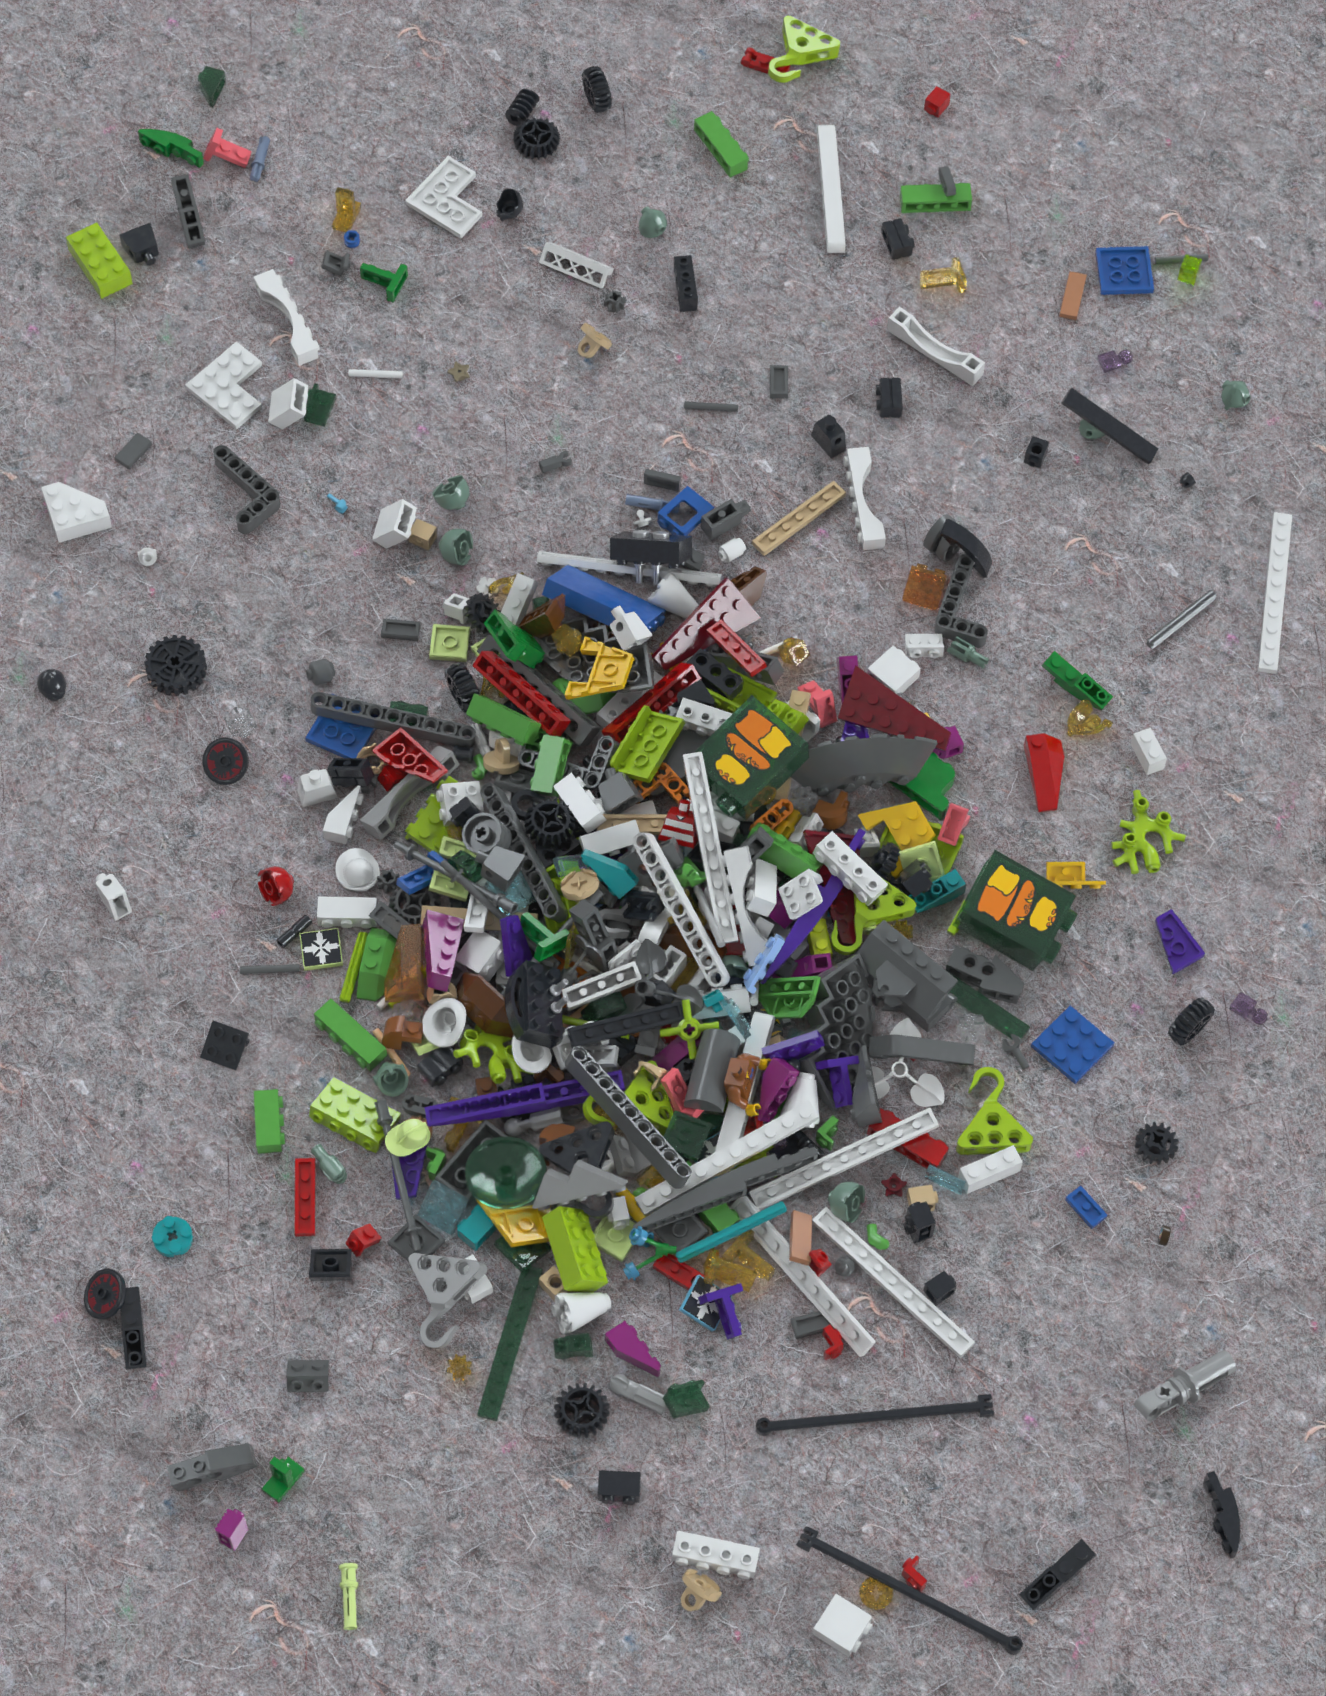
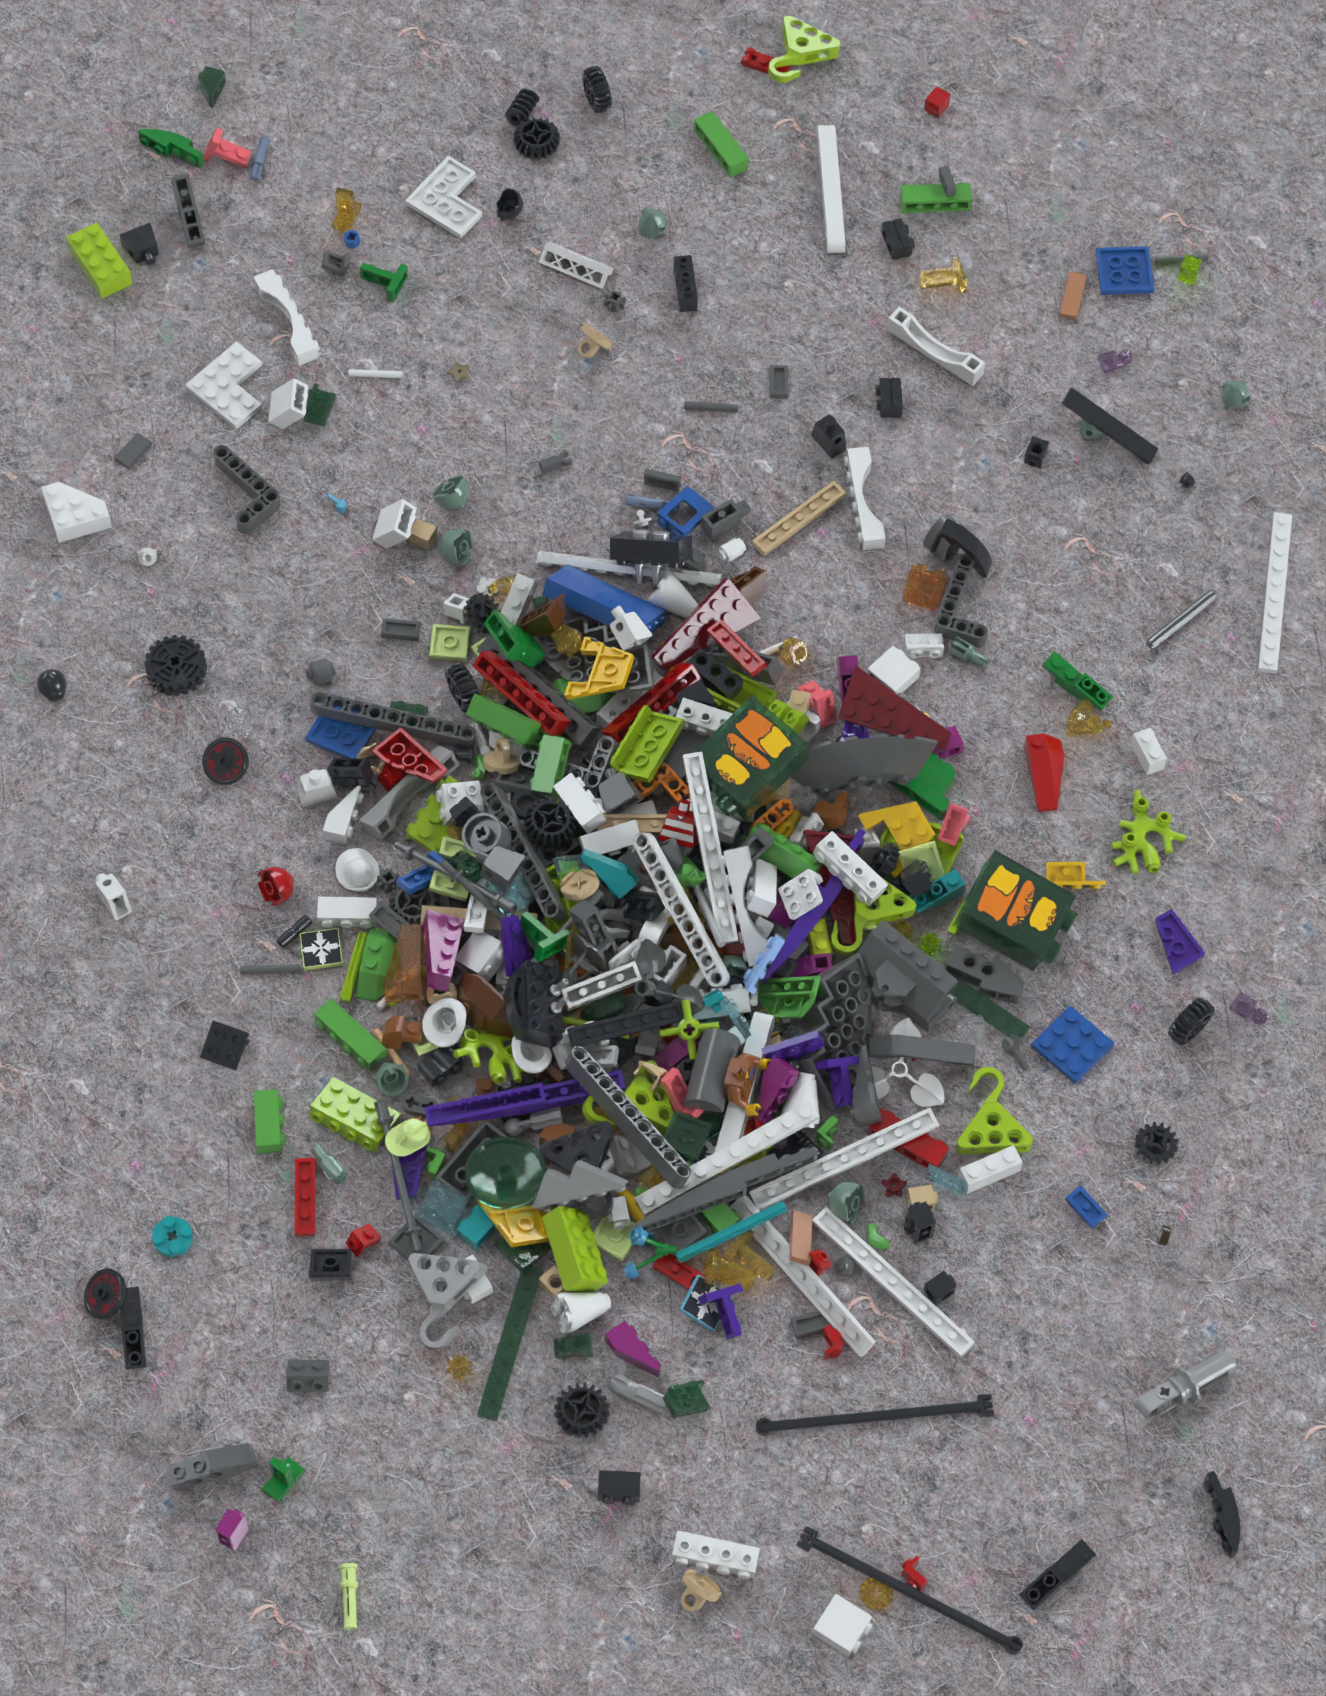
none -> clear neon green gear [918,931,942,956]

